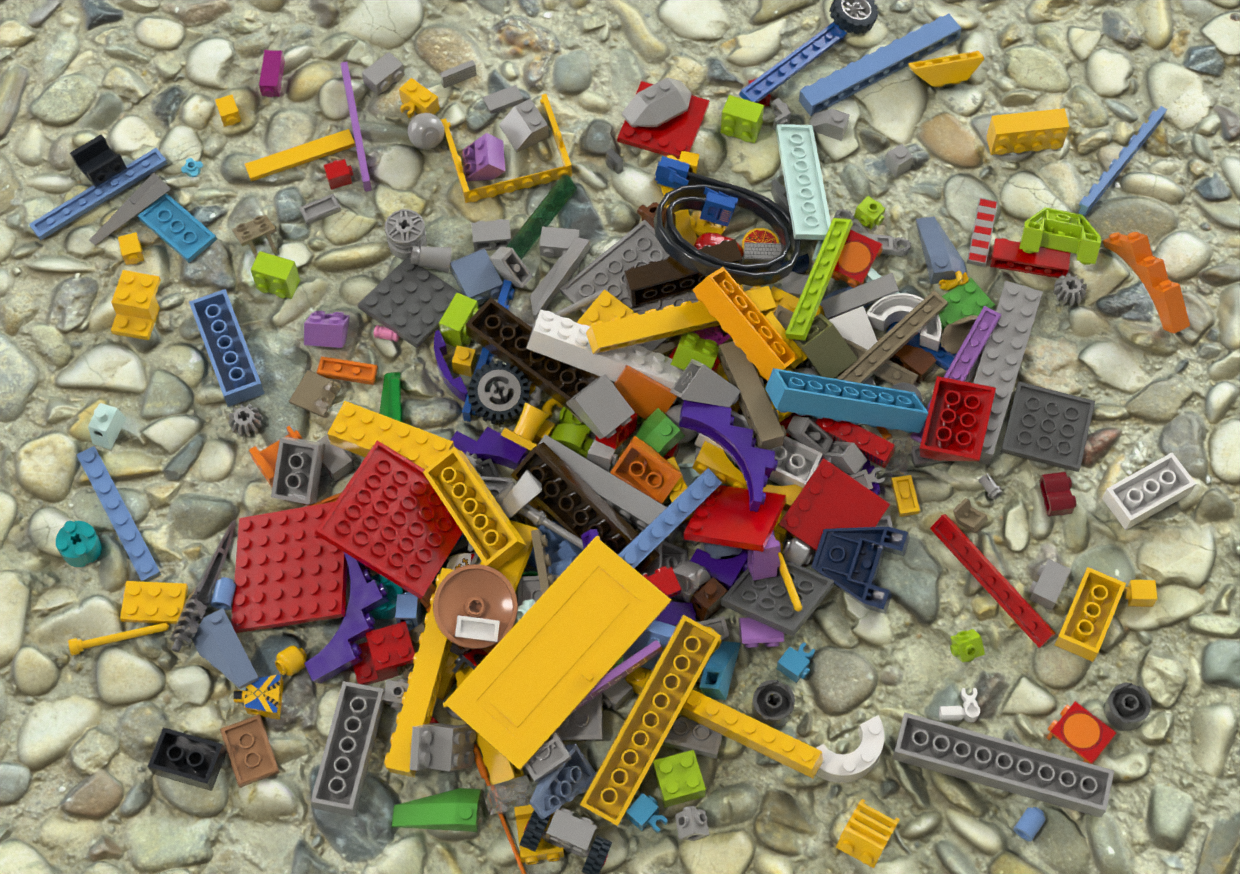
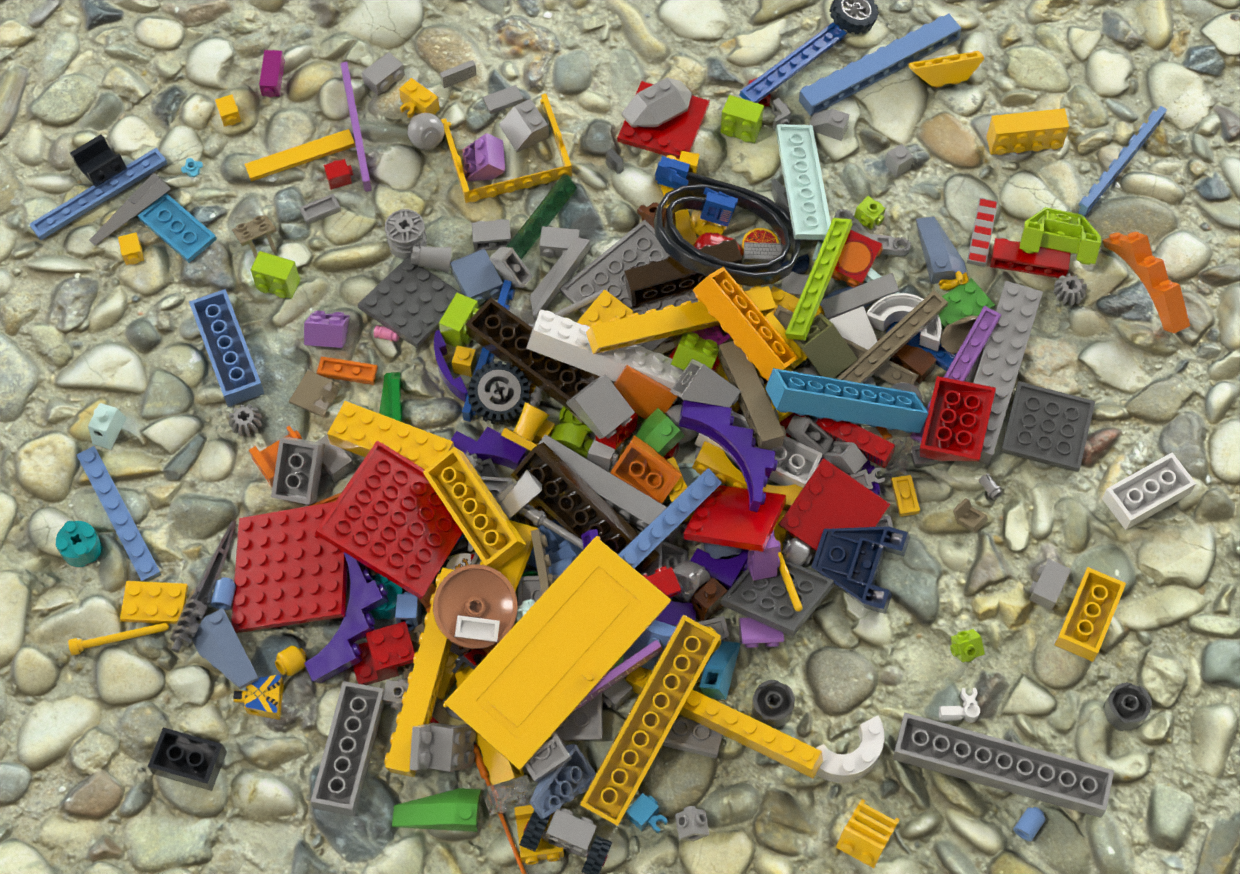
yellow bracket [111,270,161,340] -> none
medium nougat tile [220,714,280,788] -> none
yellow arm [541,398,563,419] -> none
lime brick [653,750,706,808] -> none
dark azure brick [776,642,815,683] -> none
red plate [930,514,1056,648] -> none
dark red brick [1039,472,1077,517] -> none
panel [1047,701,1116,764] -> none
yellow brick [1124,580,1157,607] -> none

